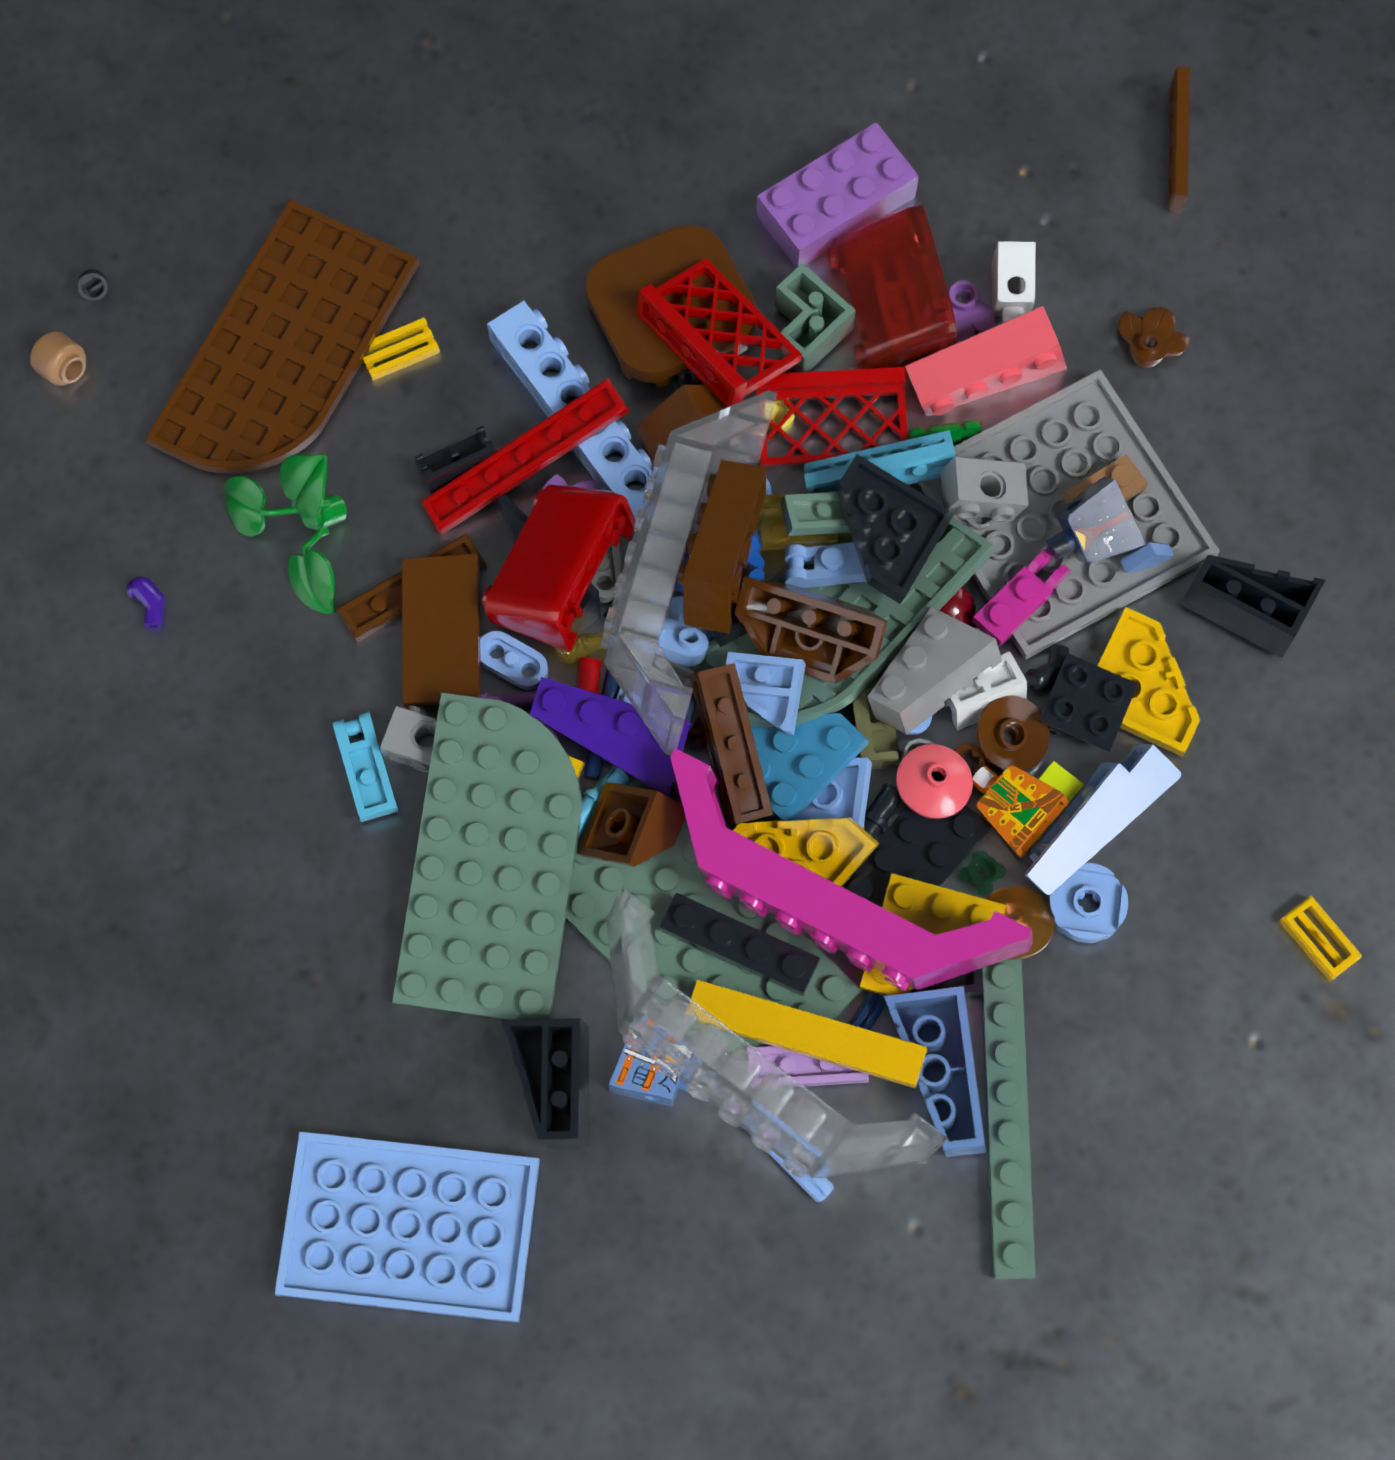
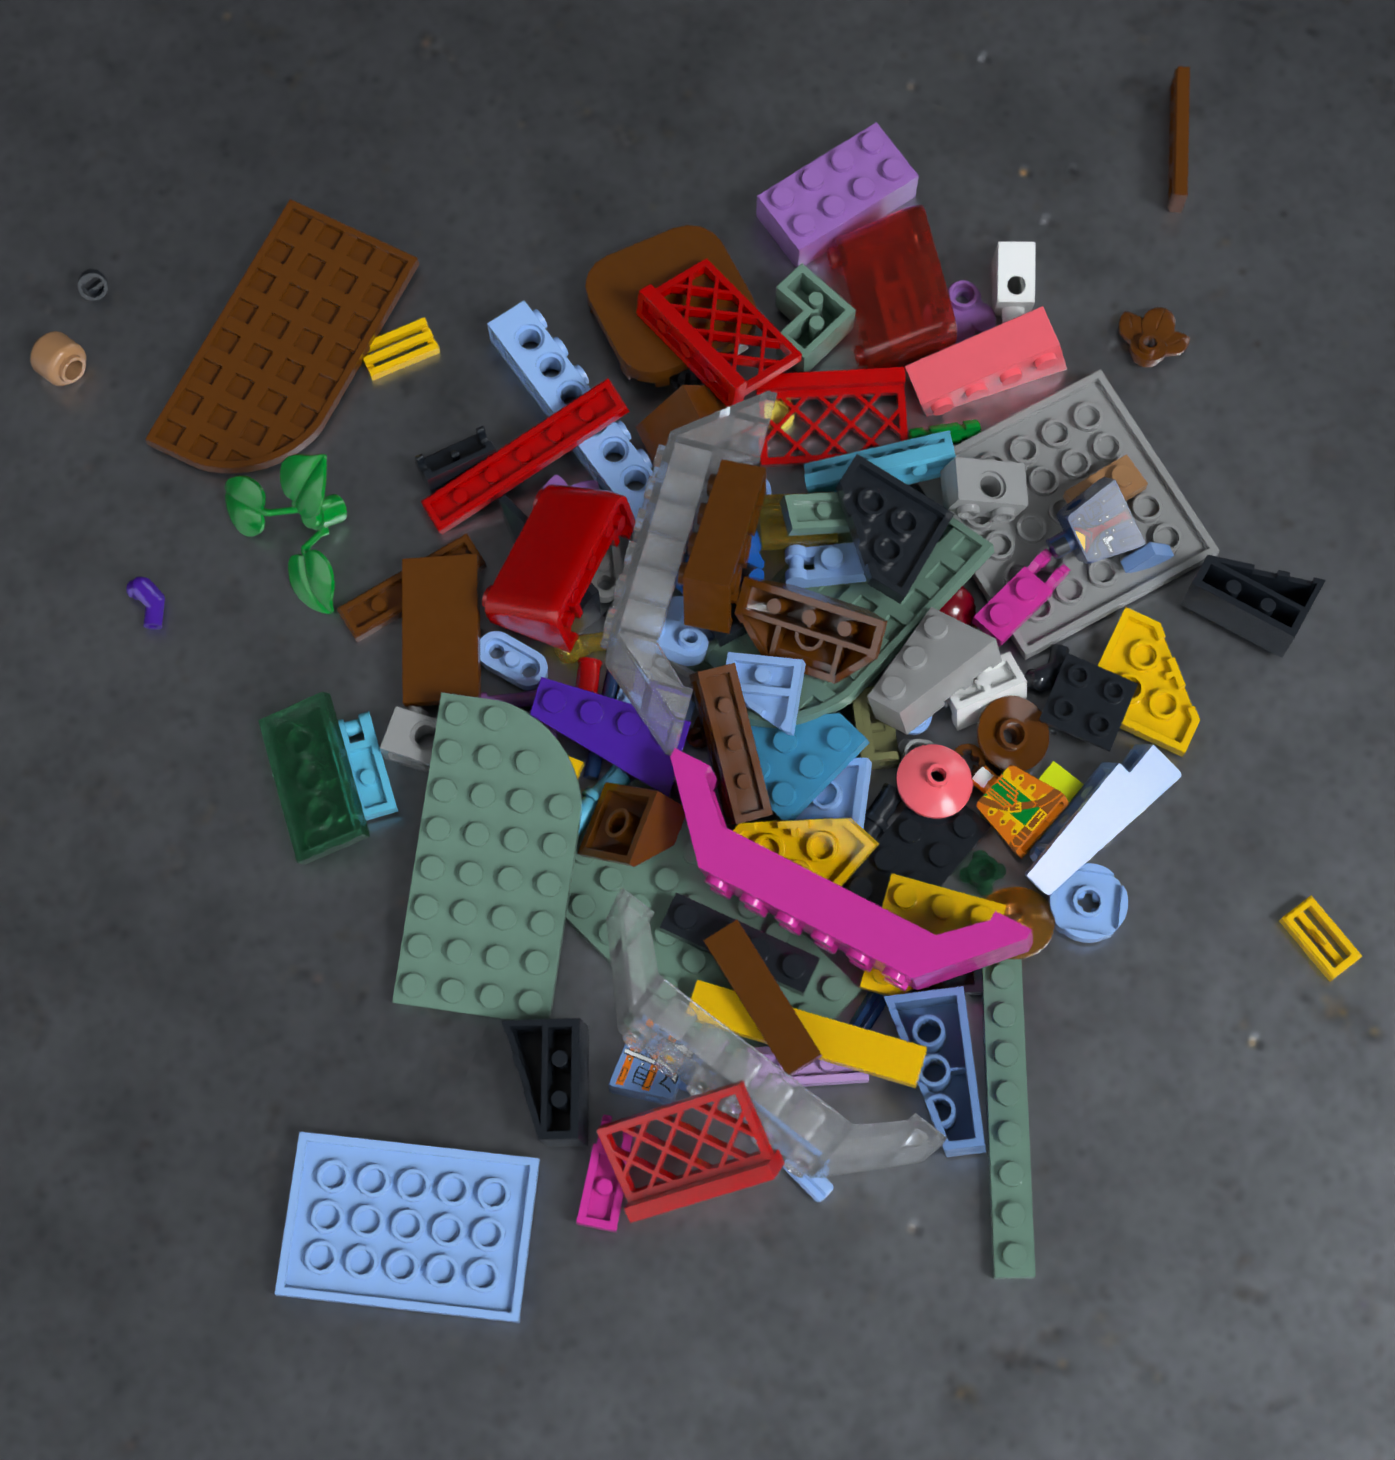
none -> clear green plate [258,691,370,865]
none -> dark pink hinge [576,1114,636,1233]
none -> red fence [596,1080,785,1223]
none -> reddish brown tile [703,919,822,1078]

